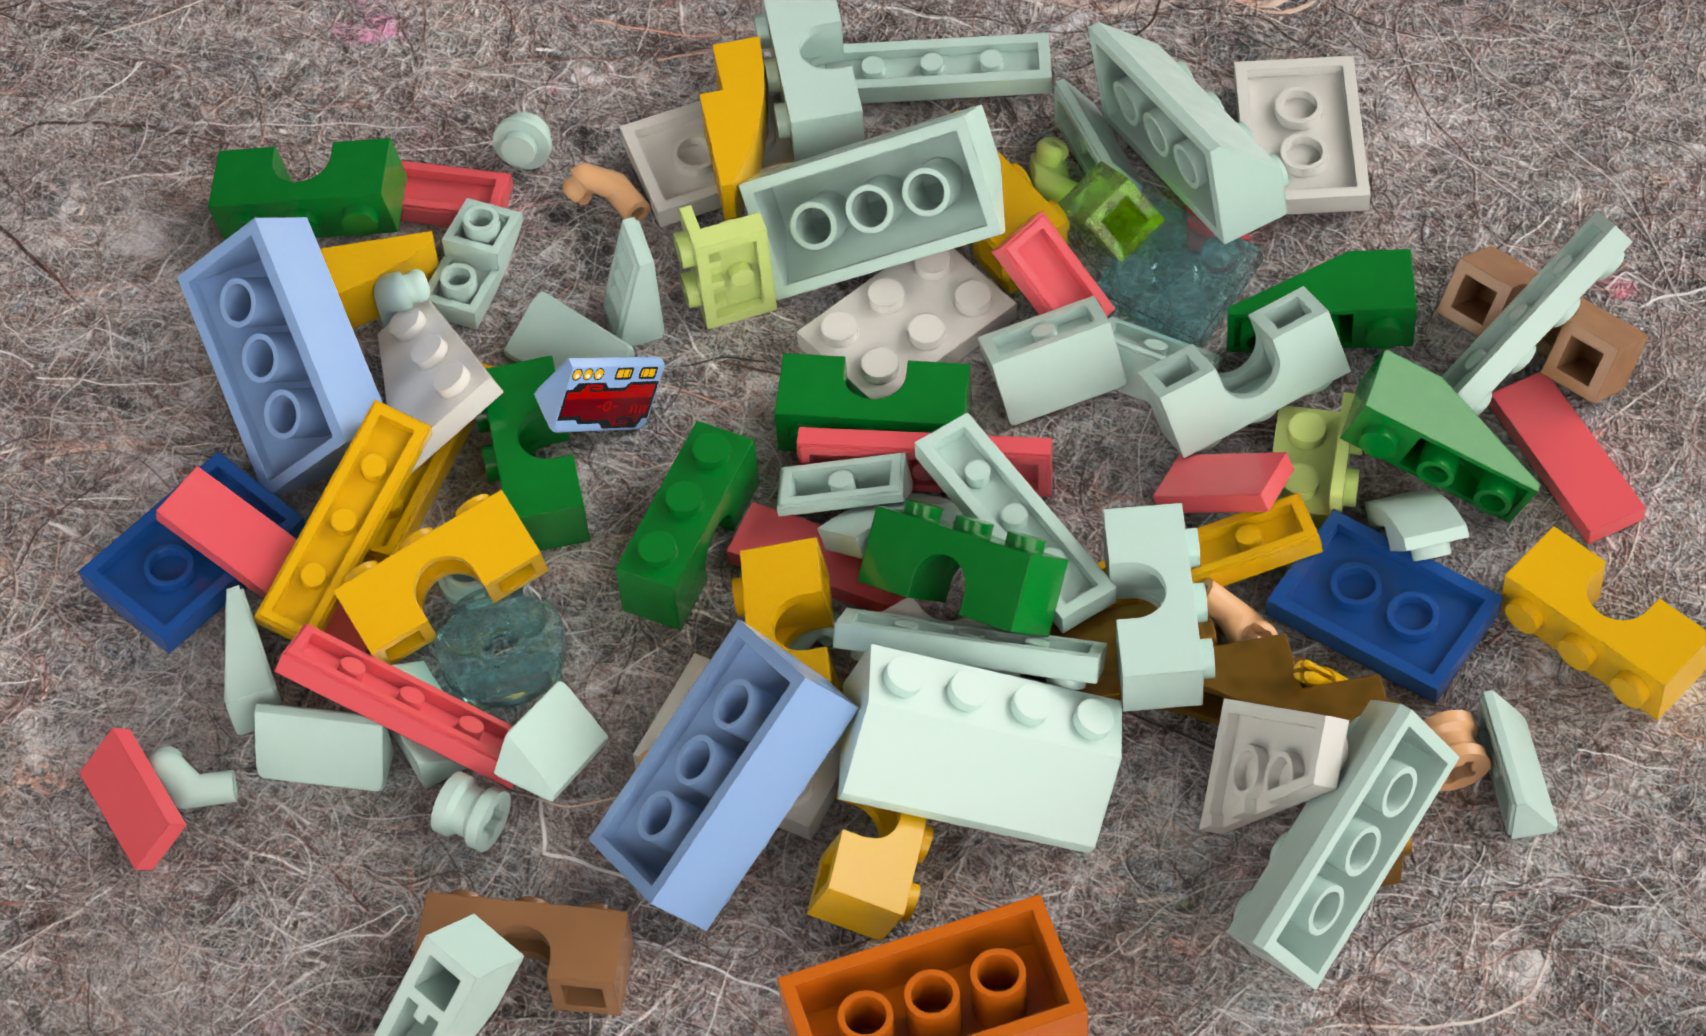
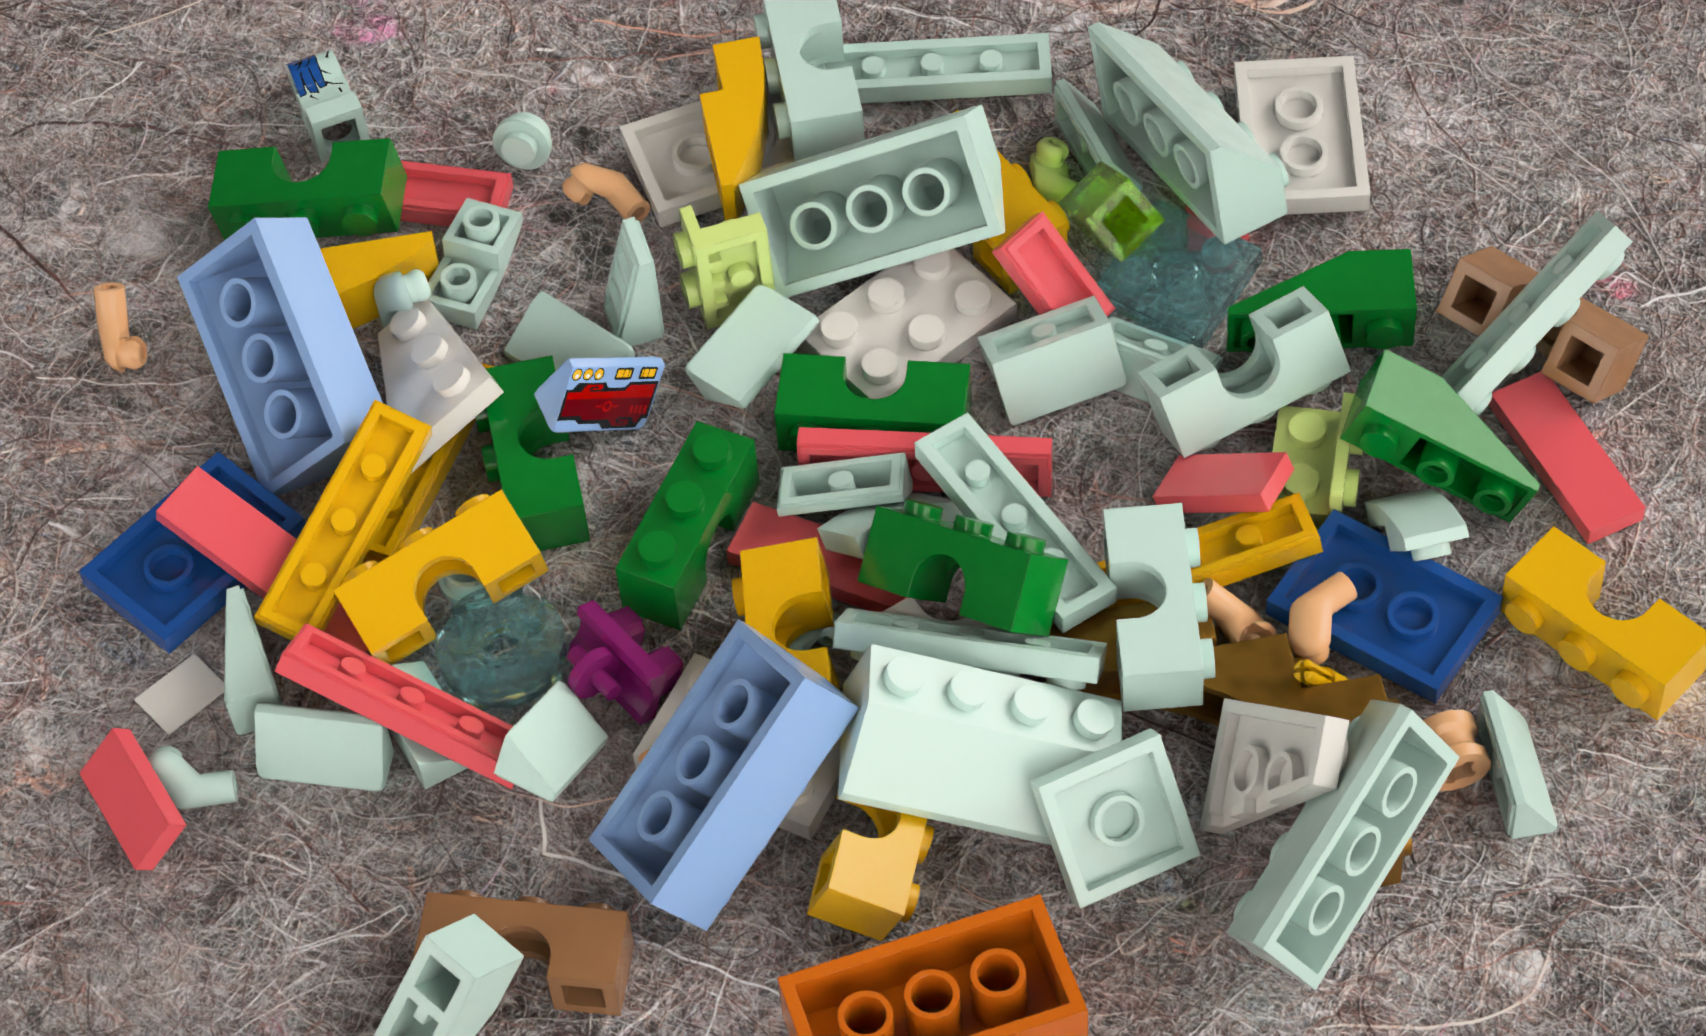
light aqua wheel [431,771,511,853] -> none
none -> light nougat arm [93,282,147,372]
none -> white sticker [134,653,224,735]
none -> light aqua leg [286,49,370,163]
none -> magenta hips [567,600,684,725]
none -> light aqua slope [685,285,820,409]
none -> light aqua plate [1029,728,1201,909]
none -> light nougat arm [1288,572,1357,665]

